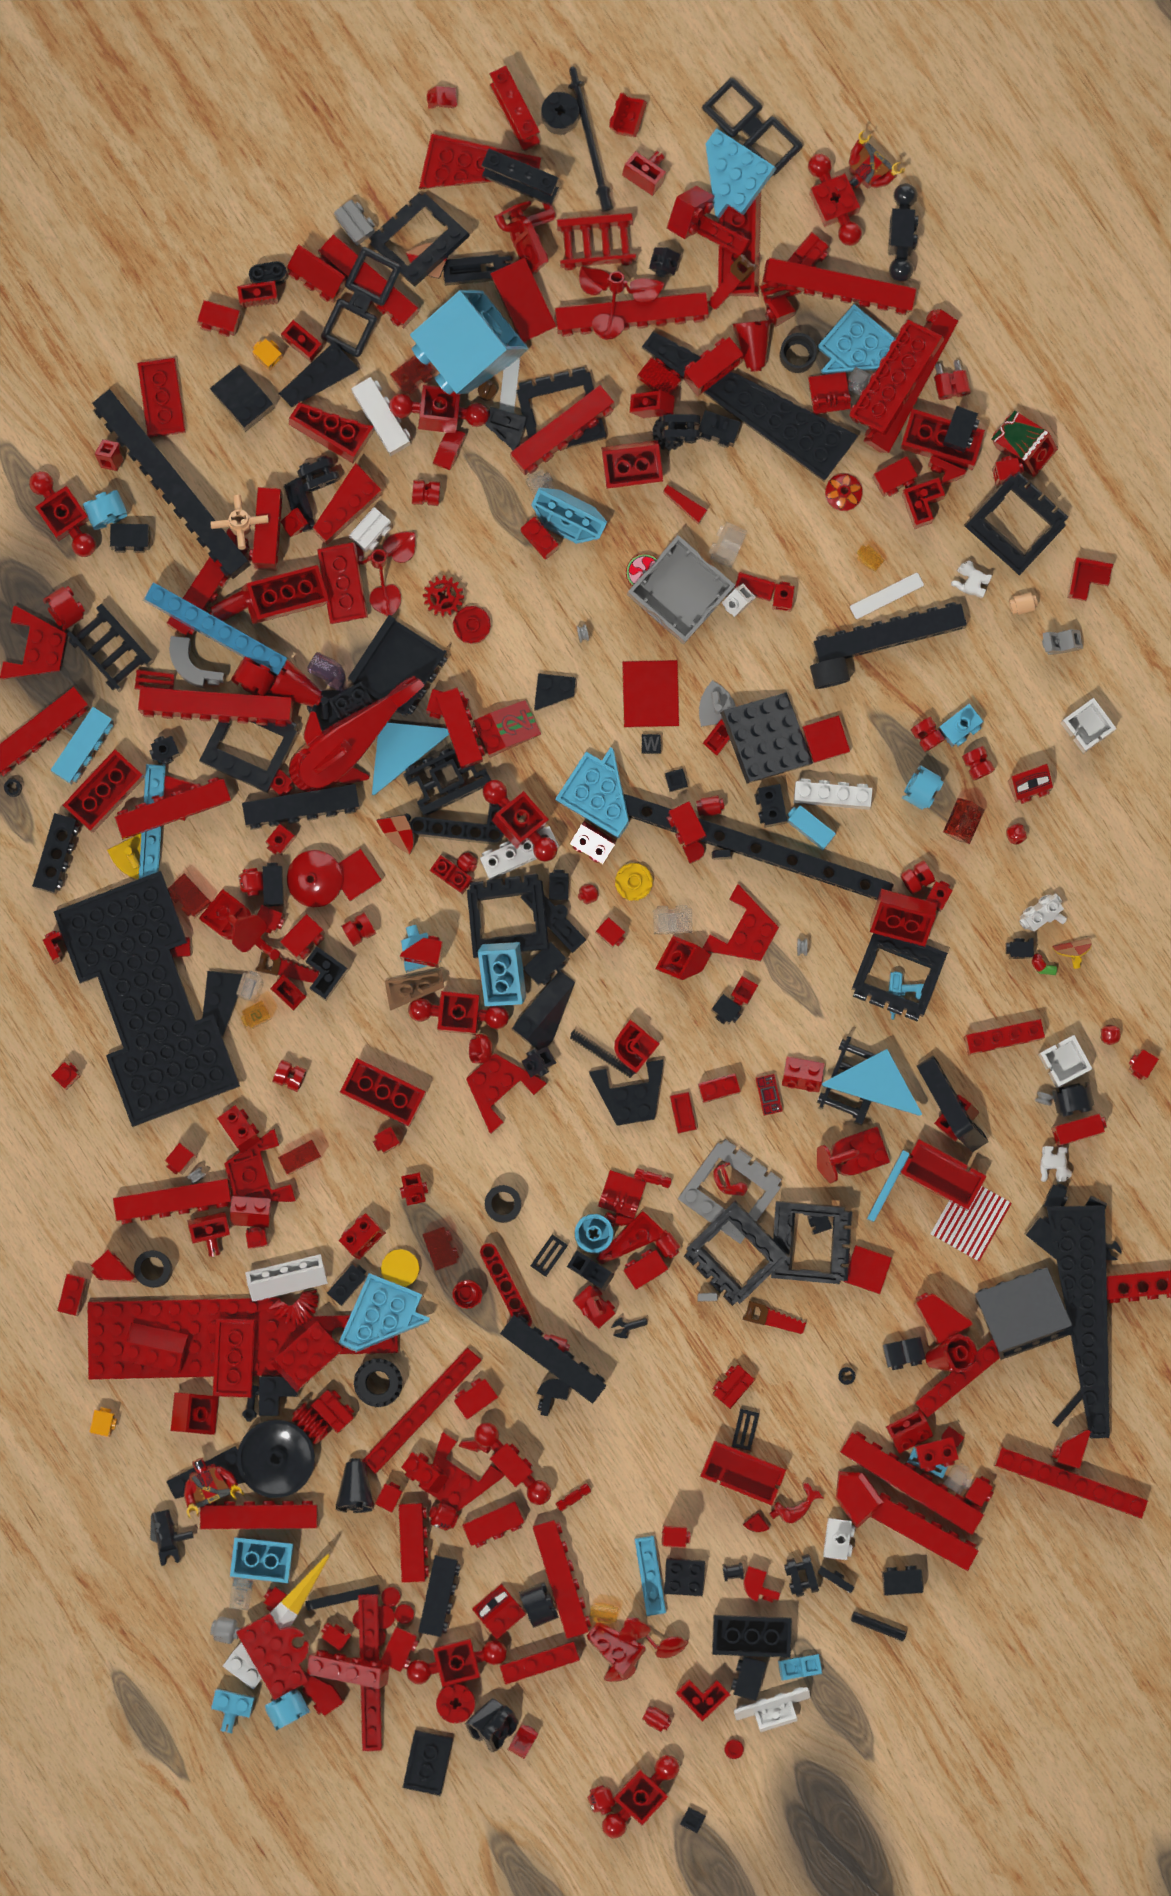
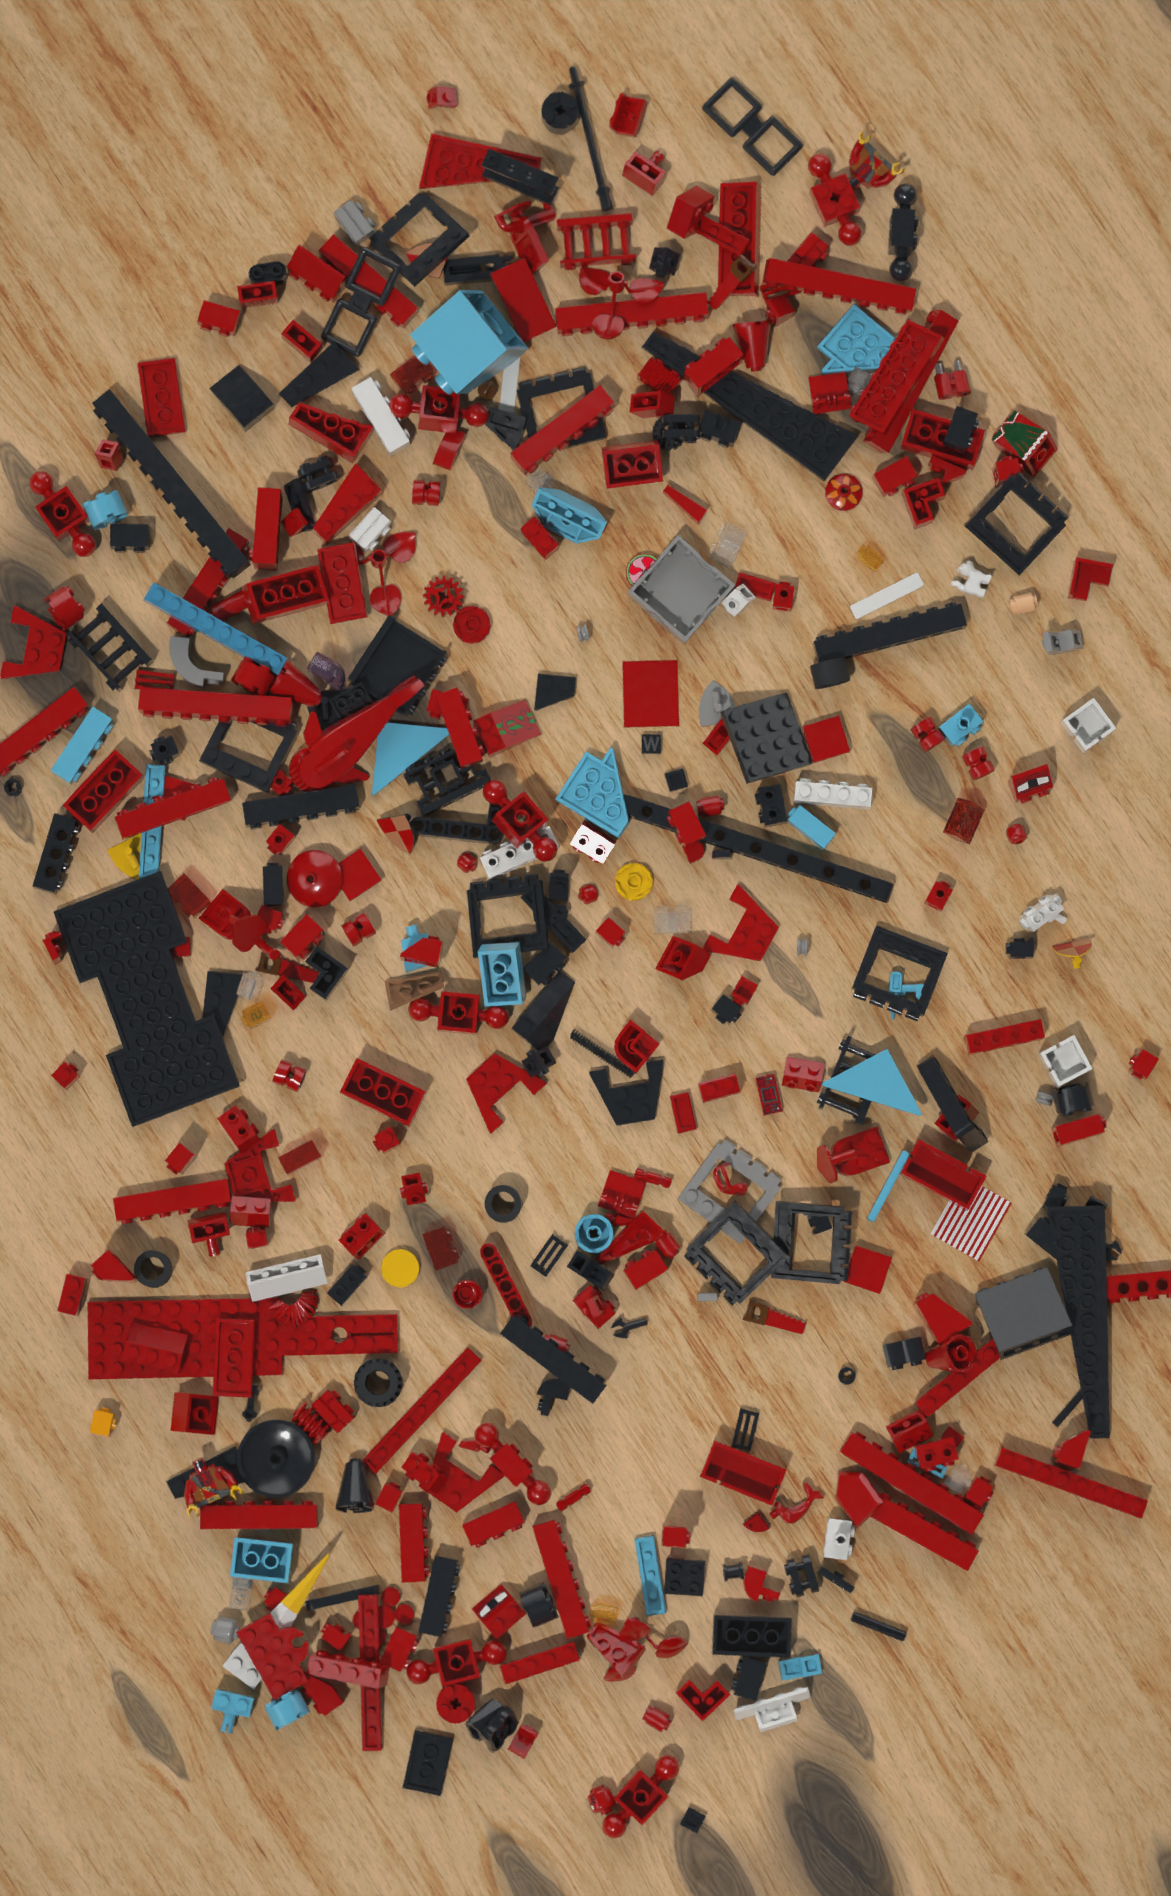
black piece [150,1509,194,1566] -> none
light grey bush [187,1167,206,1185] -> none
light nougat bar [211,495,269,550] -> none
red head [238,868,263,896] -> none
light orange brick [252,338,283,371] -> none
black brick [259,1377,299,1416] -> none
red brick [271,1321,343,1392] -> none
medium azure wing [339,1273,430,1352] -> none
red head [428,1502,459,1531] -> none
red slope [429,855,474,895] -> none
red brick [454,1378,499,1420] -> none
red hair [469,1034,493,1063] -> none
red fence [489,65,540,152] -> none
medium azure wing [706,128,776,218] -> none
red brick [712,1365,755,1409] -> none
red tile [724,1739,744,1759] -> none
black piece [780,333,817,373] -> none
red brick [870,889,937,946] -> none
black brick [882,1565,923,1596] -> none
red wheel [900,860,936,895] -> none
medium azure brick [902,765,944,810] -> none
arm [1032,954,1057,975] -> none
white animal [1040,1146,1072,1183] -> none
red piece [1100,1025,1121,1045] -> none

